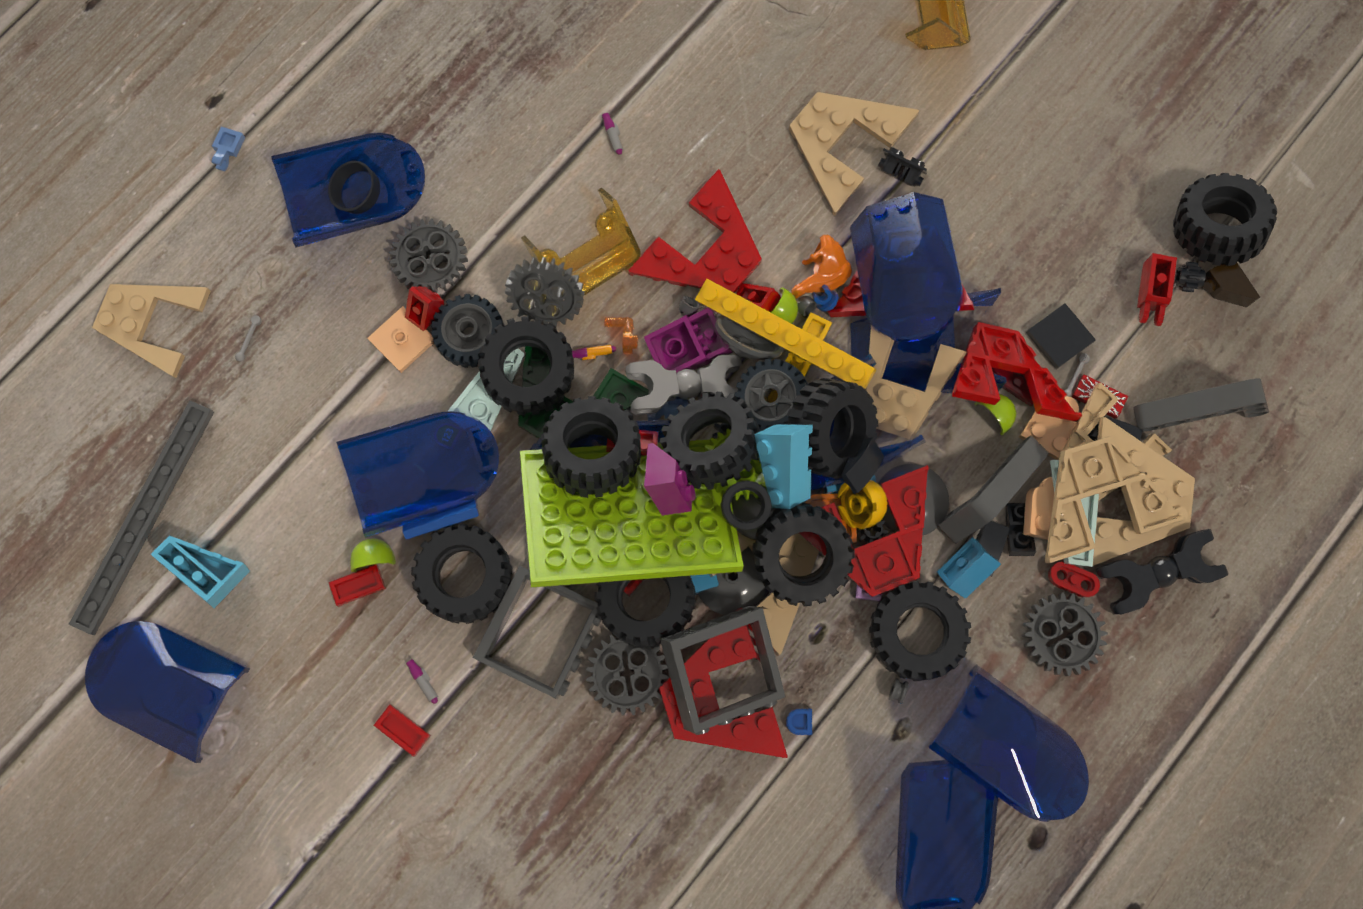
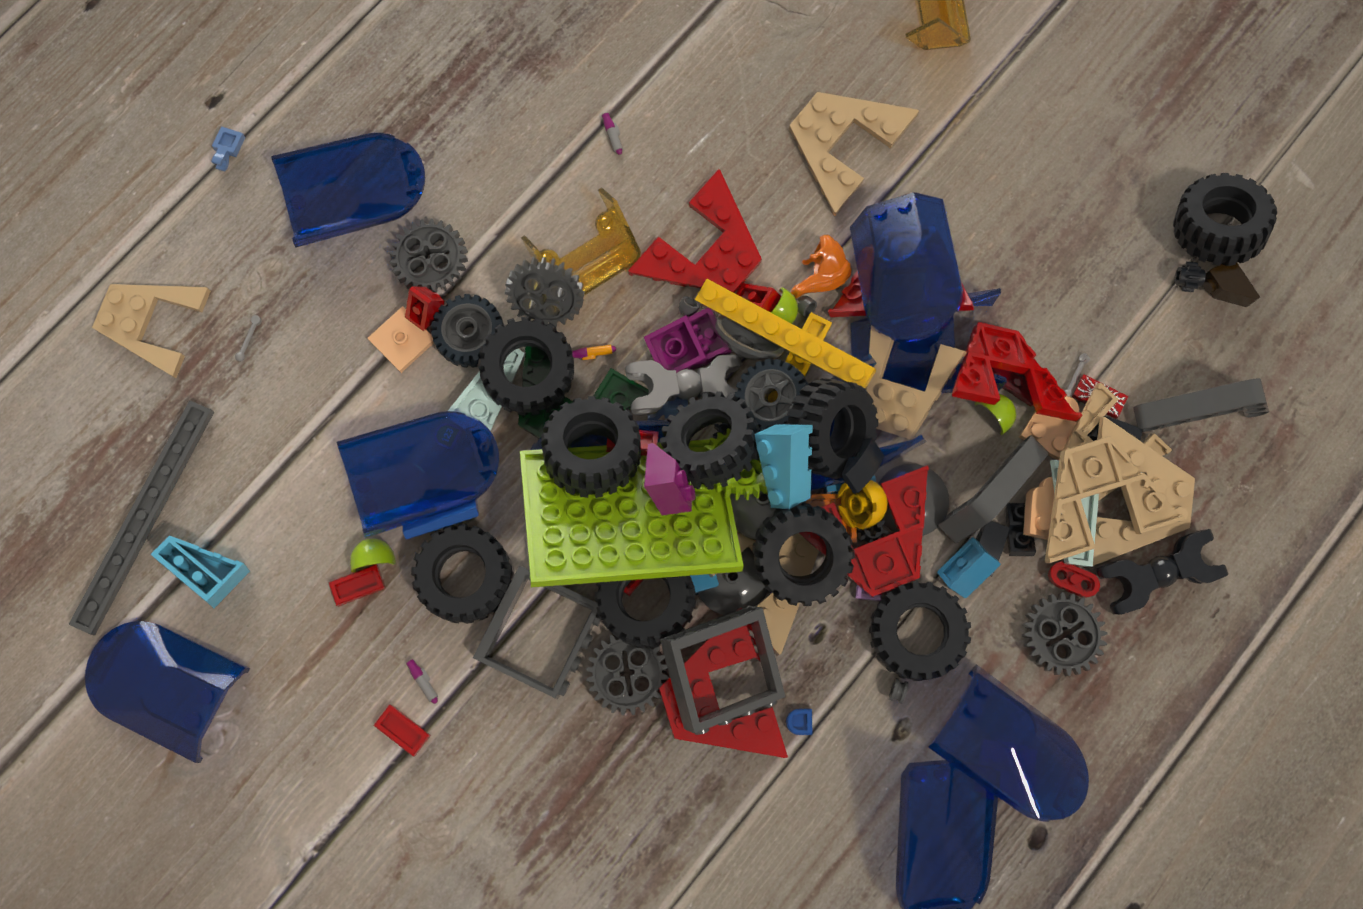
black tyre [328,161,380,214] -> none
clear orange plate [605,317,638,354] -> none
black tyre [721,480,772,530] -> none
blue plate [812,285,839,312] -> none
black hinge [878,147,927,187] -> none
black tile [1026,303,1096,370] -> none
red hinge [1137,253,1177,326] -> none

